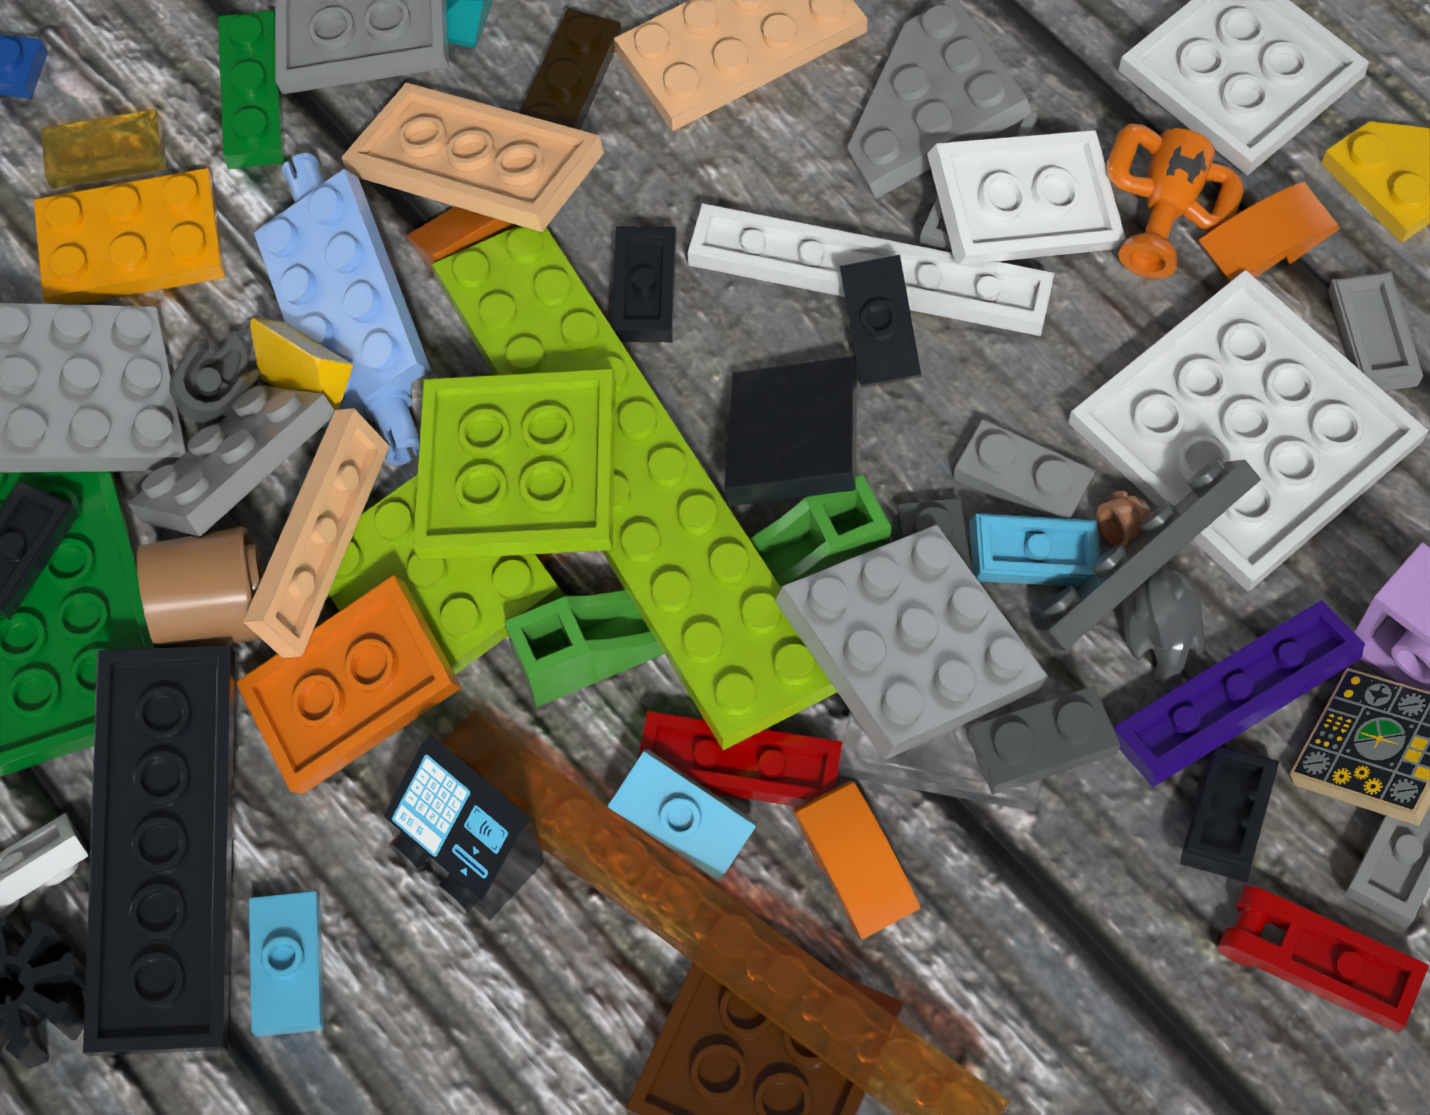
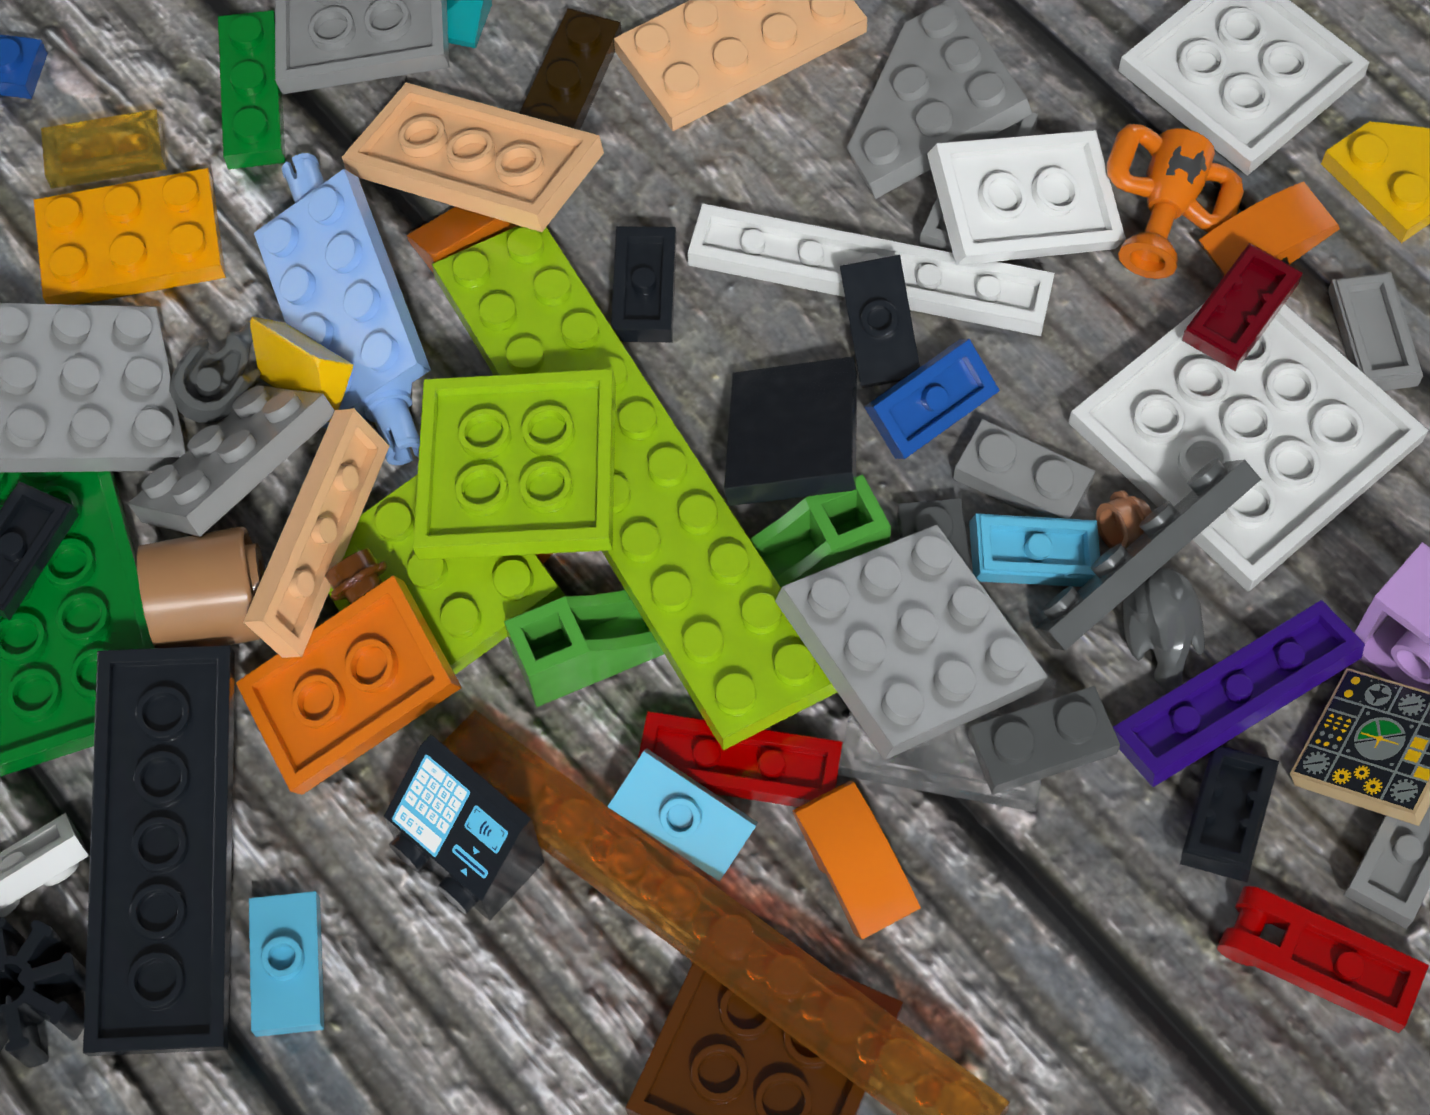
none -> reddish brown plate [325,548,387,604]
none -> blue plate [864,339,1000,459]
none -> dark red plate [1182,243,1303,371]

